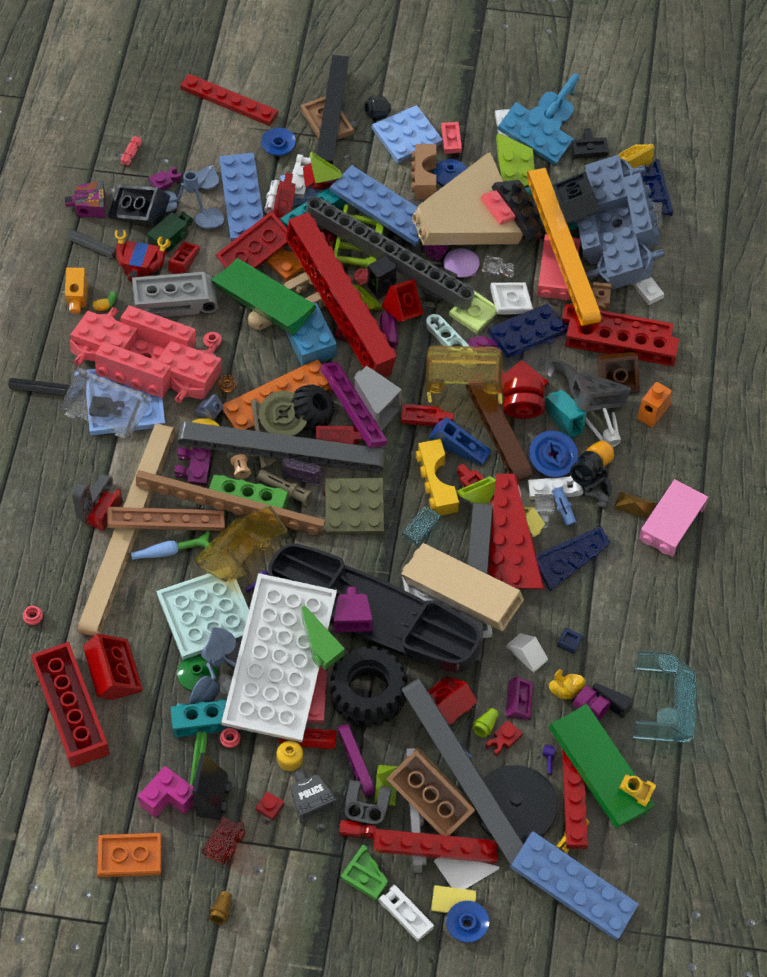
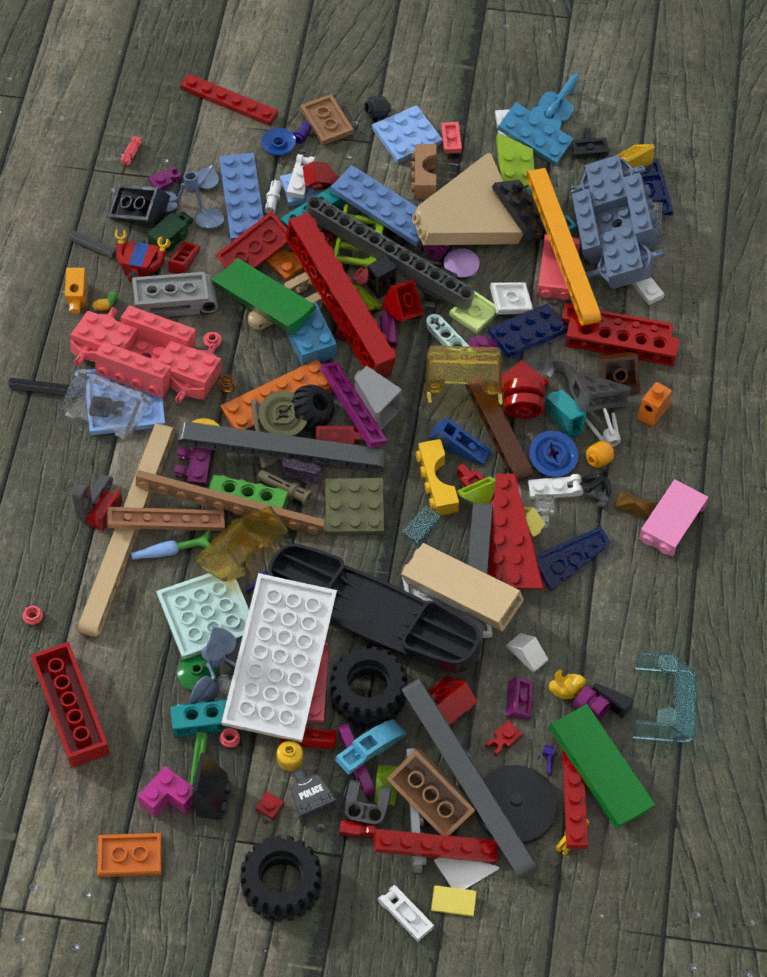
torso [65,181,106,218] -> none
red slope [83,633,143,700] -> none
sand blue bracket [194,394,224,420] -> none
clear red bracket [202,816,246,865] -> none
pearl gold cone [209,891,232,925] -> none
light nougat bush [230,454,251,479] -> none
red hinge [273,172,296,221] -> none
bright green slope [301,605,345,671] -> none
lime slope [309,151,342,183] -> none
black tile [317,55,349,165] -> none
magenta torso [334,587,372,632] -> none
bright green wing [341,845,388,901] -> none
red hinge [401,404,454,427] -> none
blue dish [433,159,467,186] -> none
blue dish [446,901,489,943] -> none
lime cone [473,708,499,738] -> none
coral plate [480,190,516,224] -> none
clear plate [482,255,514,278] -> none
medium blue plate [510,831,639,940] -> none
medium blue pin [551,487,577,527] -> none
black slope [553,171,600,223] -> none
dark blue tile [557,627,583,654] -> none
black wheel [570,451,603,485] -> none
medium nougat brick [592,282,611,311] -> none
yellow plate [619,775,656,807] -> none
none -> black tyre [240,835,322,922]
none -> dark purple pin [294,122,312,144]
none -> medium azure slope [335,719,407,775]

